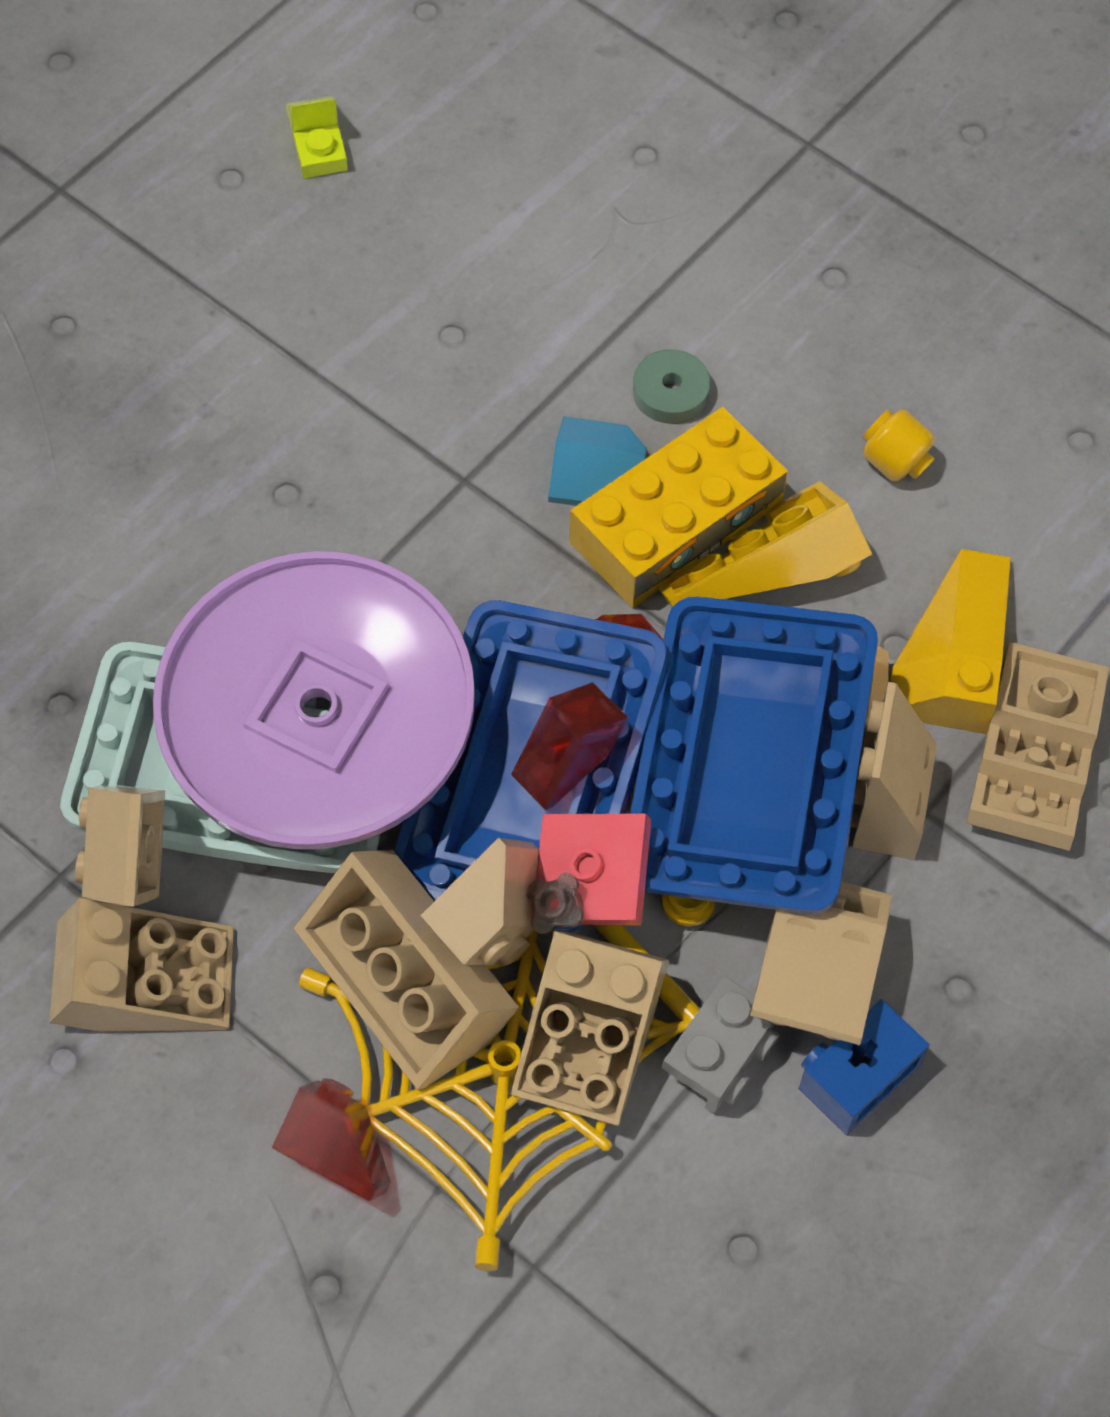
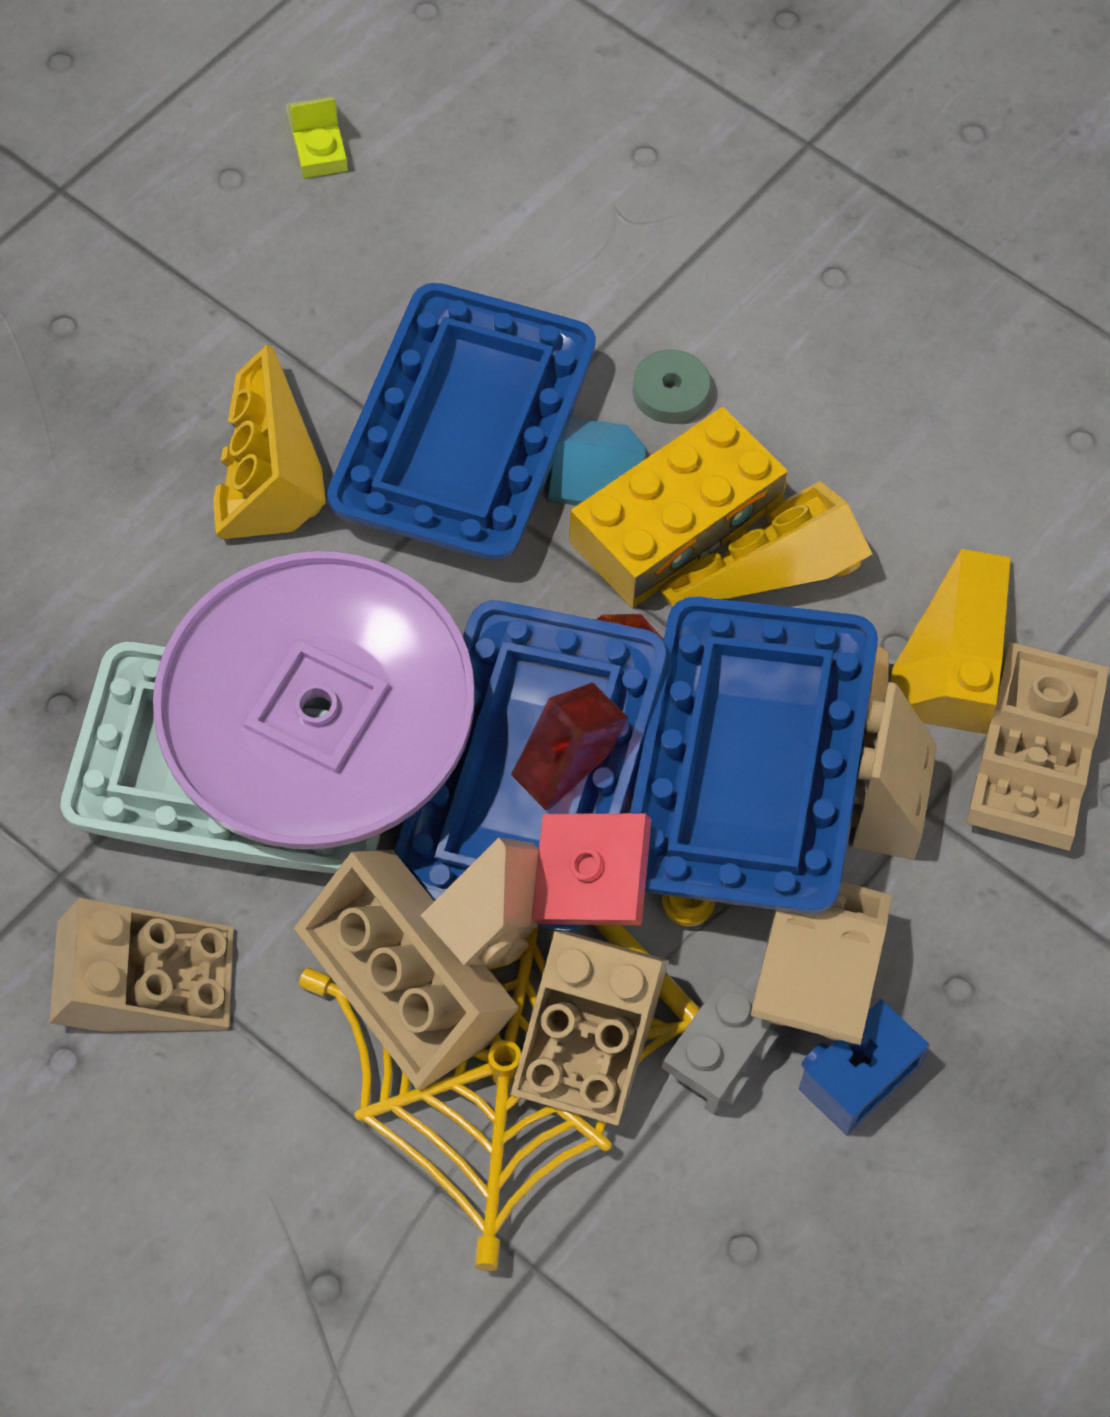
tan slope [75,786,166,906] -> none
clear red slope [272,1078,391,1202] -> none
clear smoke plate [526,873,584,934] -> none
yellow head [861,409,935,481] -> none
none -> yellow wedge [213,344,326,539]
none -> blue wedge [327,283,596,561]

